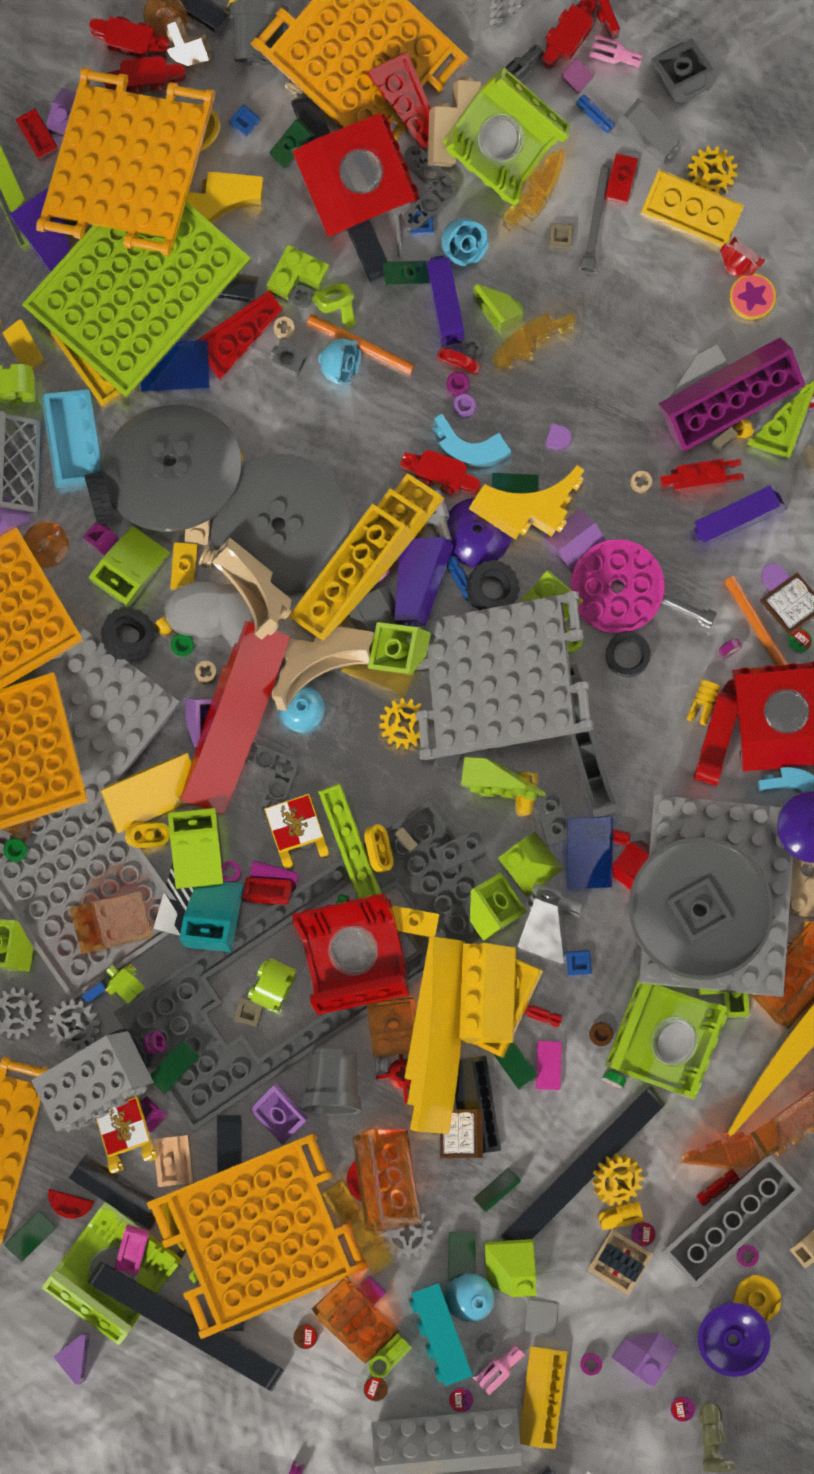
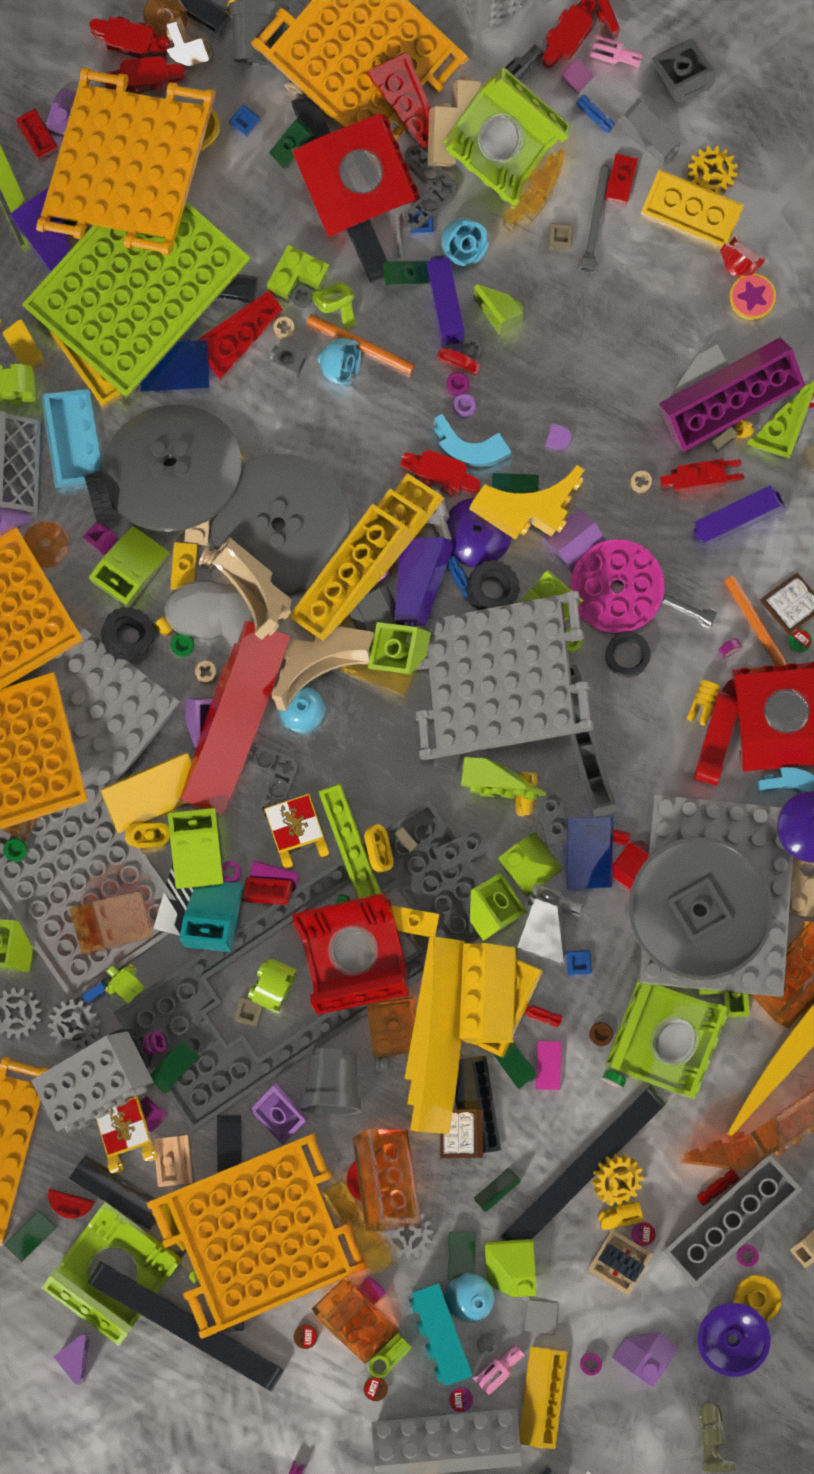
dark pink tile [114,1225,150,1275] -> none
yellow arch [186,171,264,223] -> none
red piece [376,1048,411,1103] -> none
yellow gear [379,698,430,750] -> none
clear yellow slope [491,313,576,369] -> none
tile [670,1397,695,1422] -> none
medium lavender tile [761,563,790,592] -> none

